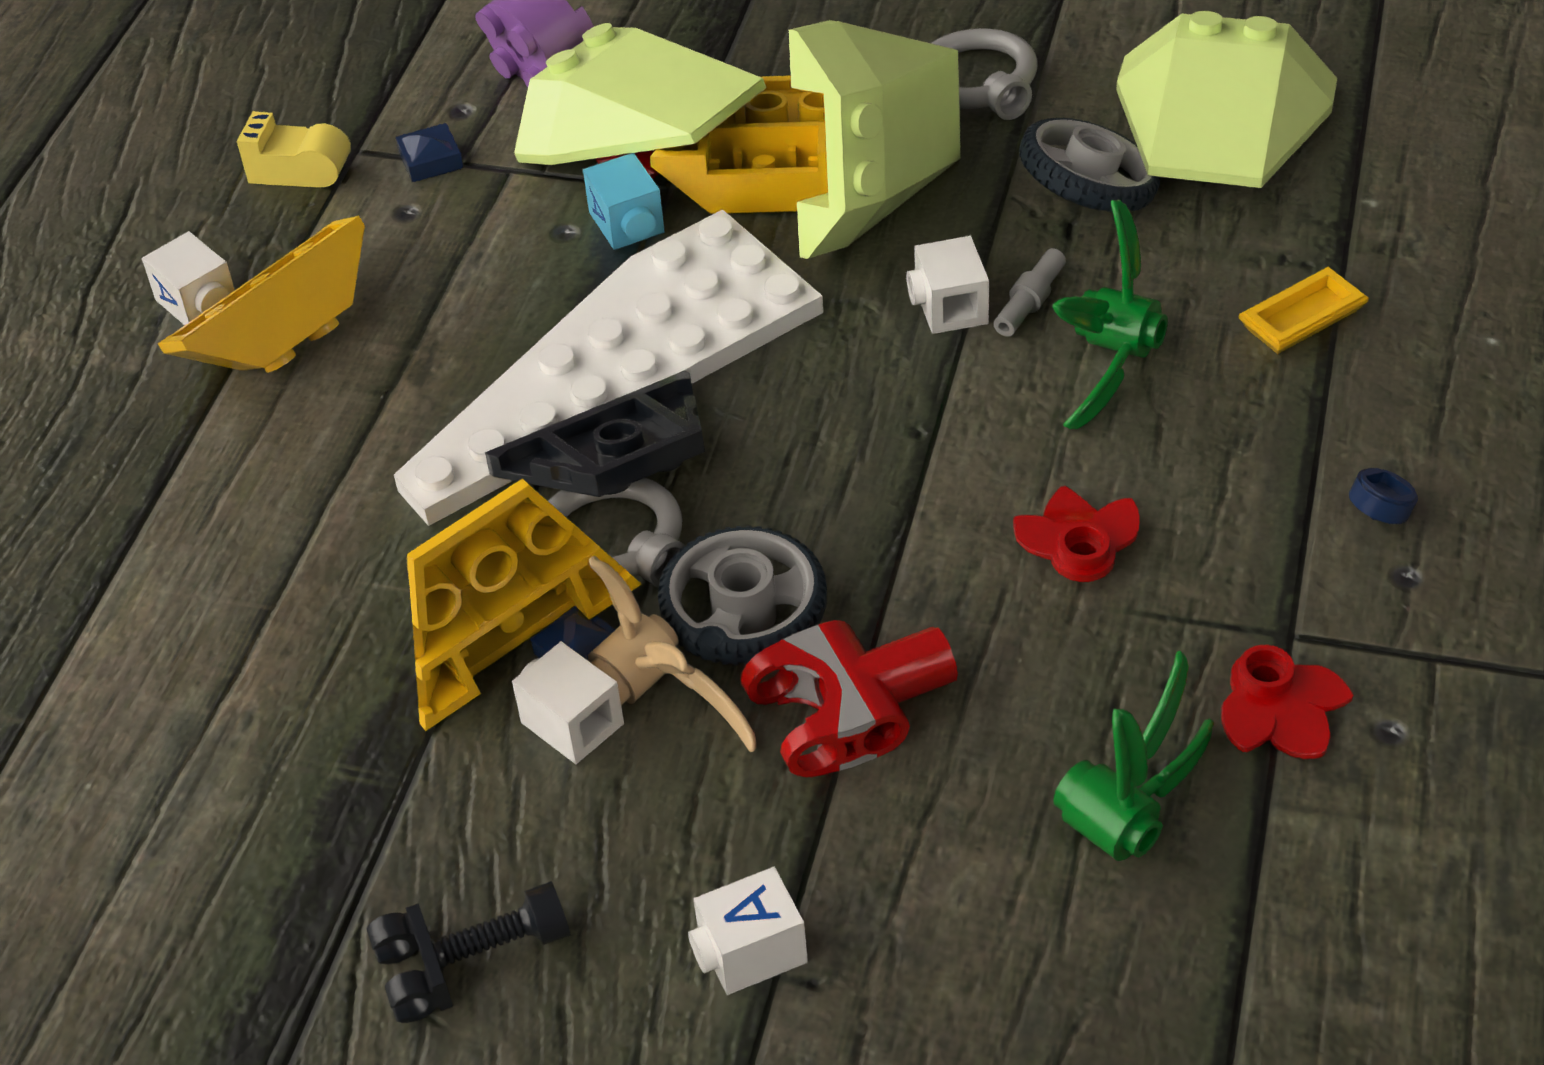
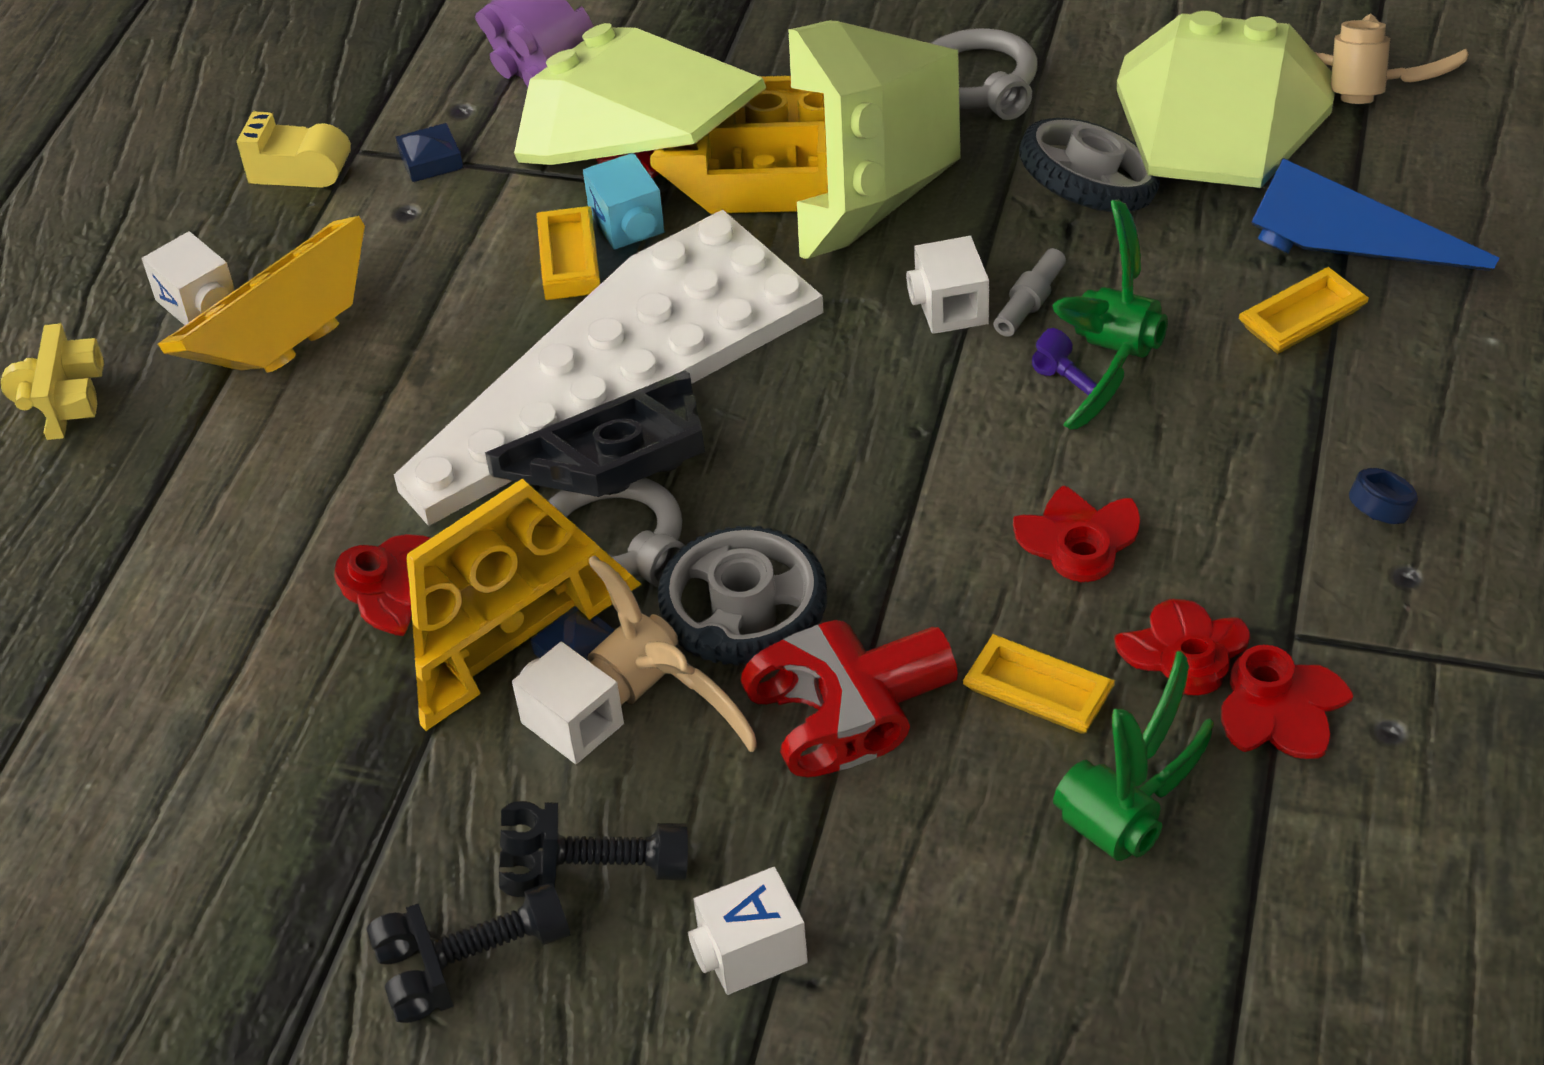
none -> light yellow hips [0,323,104,440]
none -> red plate [334,534,431,636]
none -> black bar [499,801,688,897]
none -> yellow tile [536,206,600,300]
none -> yellow tile [963,634,1115,734]
none -> dark purple hand [1032,328,1097,396]
none -> red plate [1114,599,1250,695]
none -> blue wedge [1251,158,1500,271]
none -> tan plant [1315,14,1468,104]

